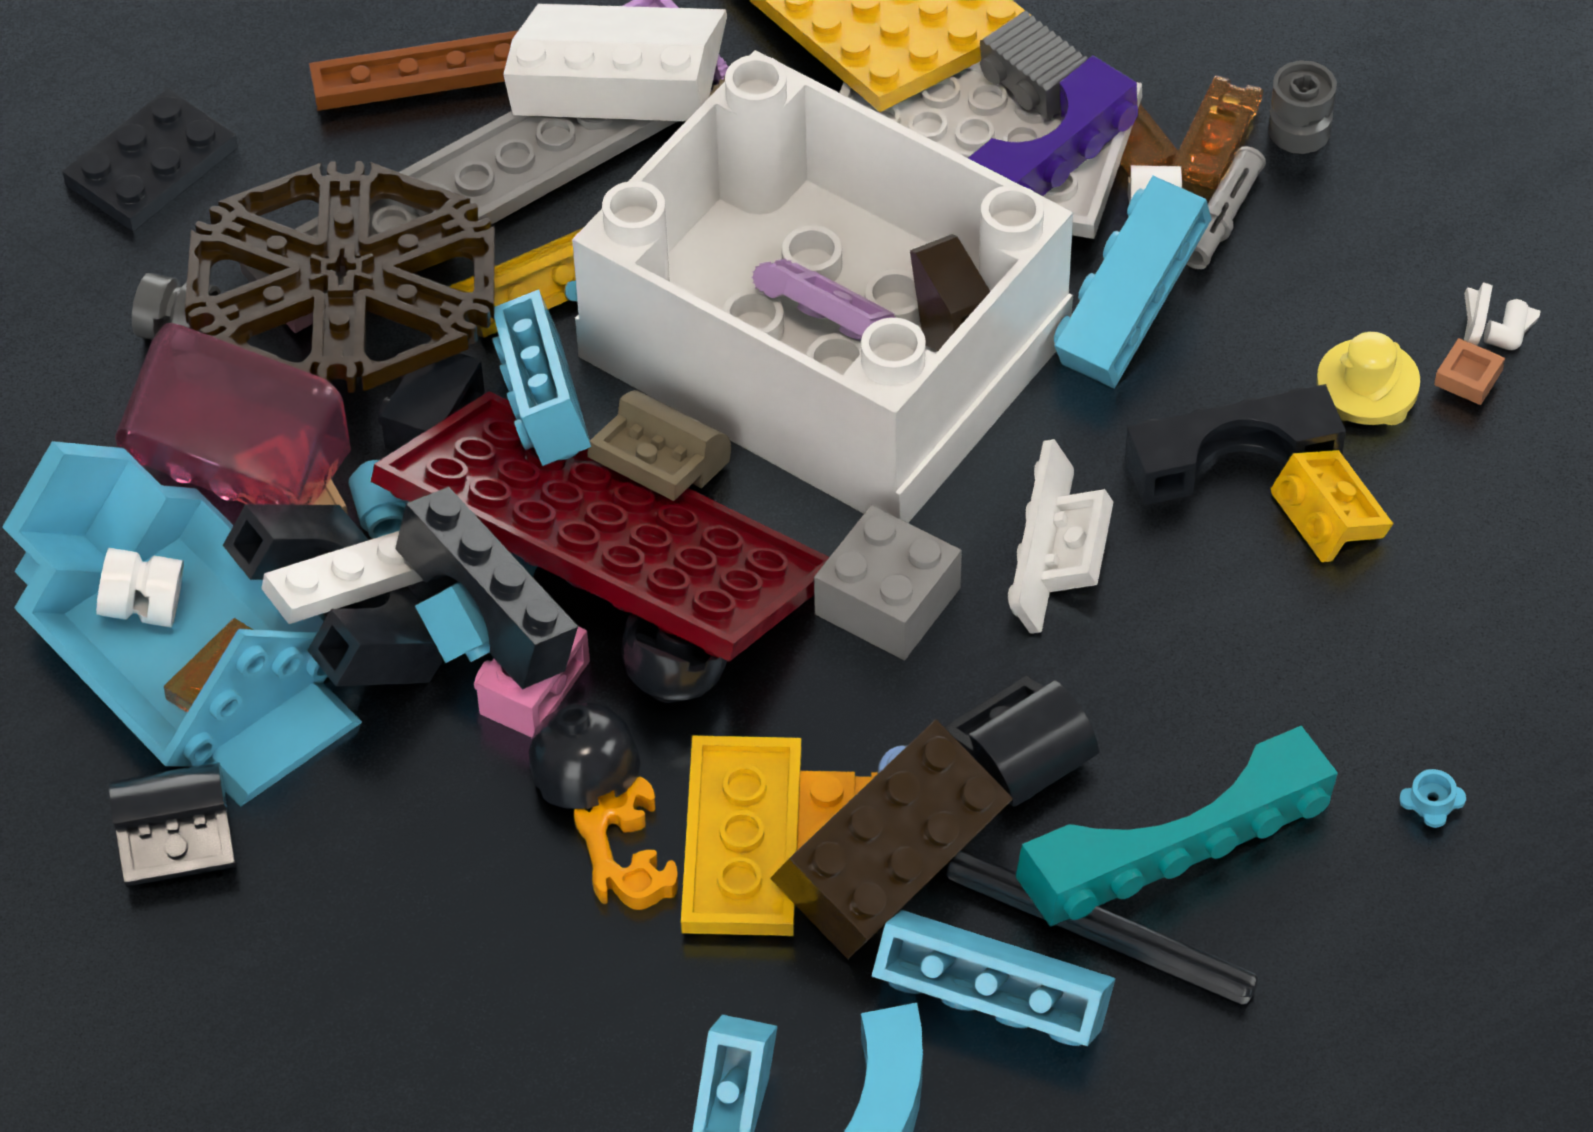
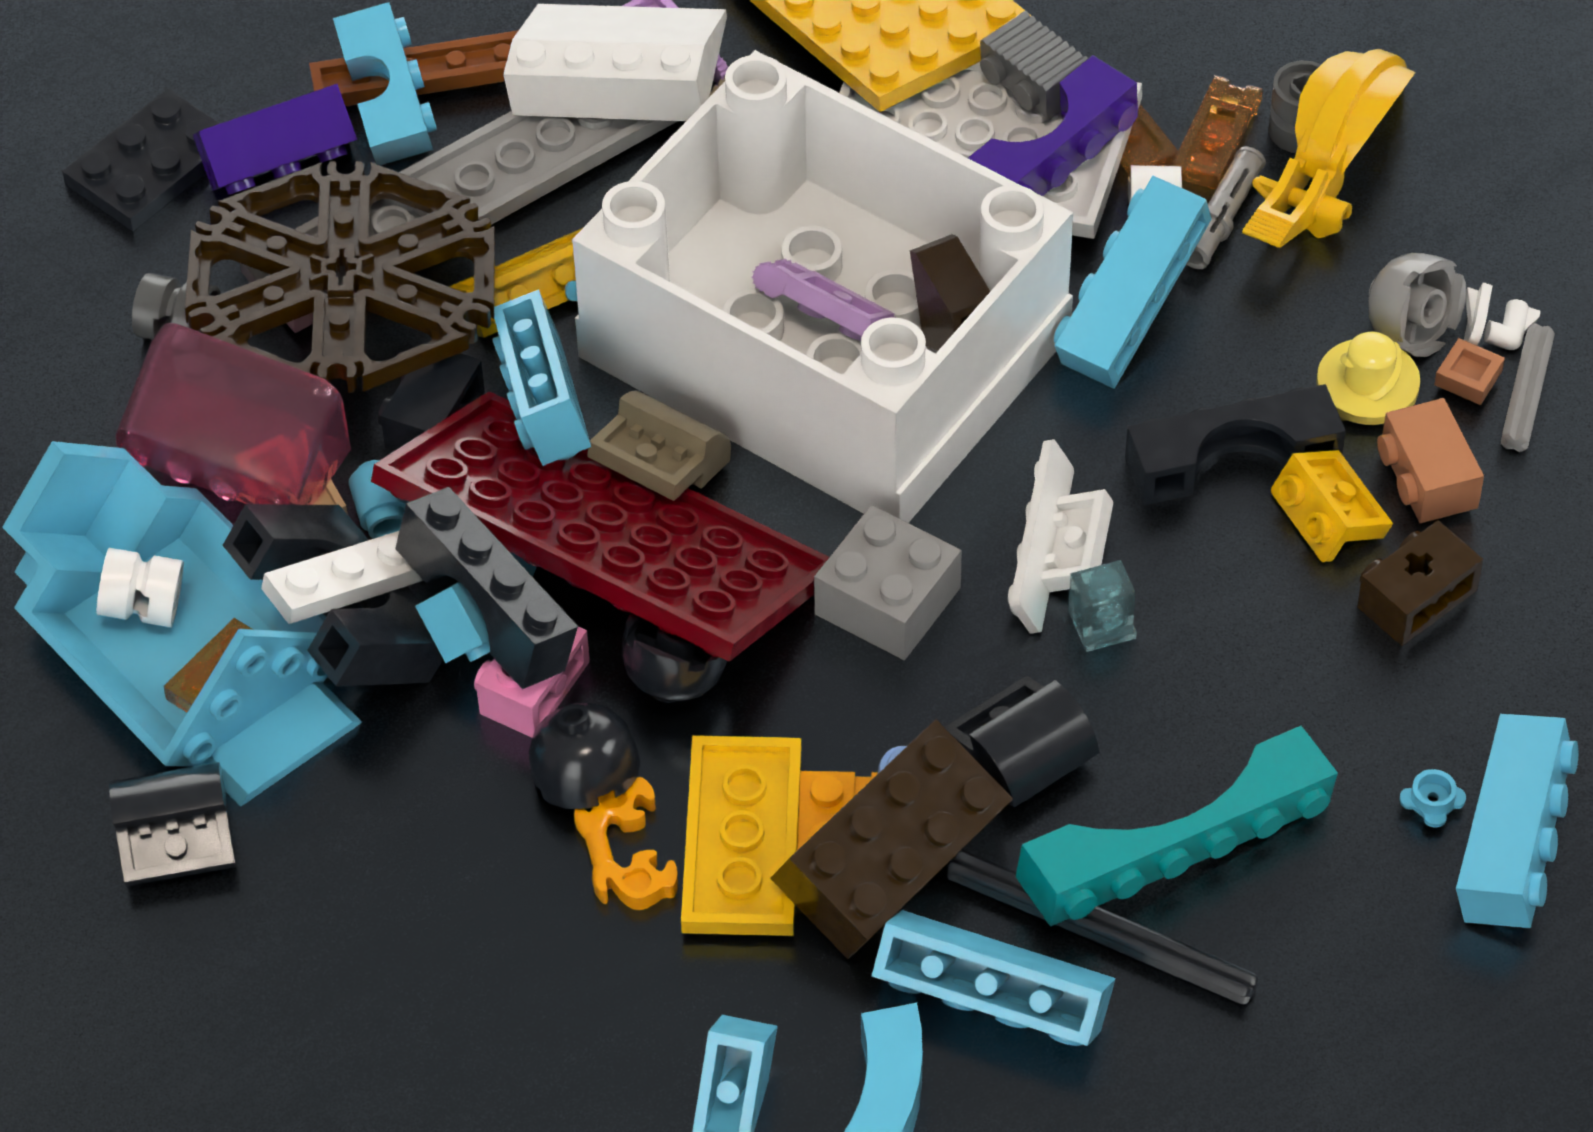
none -> dark purple brick [193,84,357,195]
none -> medium azure arch [333,2,437,165]
none -> clear light blue brick [1068,560,1137,652]
none -> yellow piece [1242,49,1416,248]
none -> dark brown brick [1357,520,1484,646]
none -> light grey cylinder [1368,253,1466,357]
none -> nougat brick [1377,398,1484,523]
none -> medium azure brick [1456,714,1579,928]
none -> light grey axle [1501,323,1555,452]

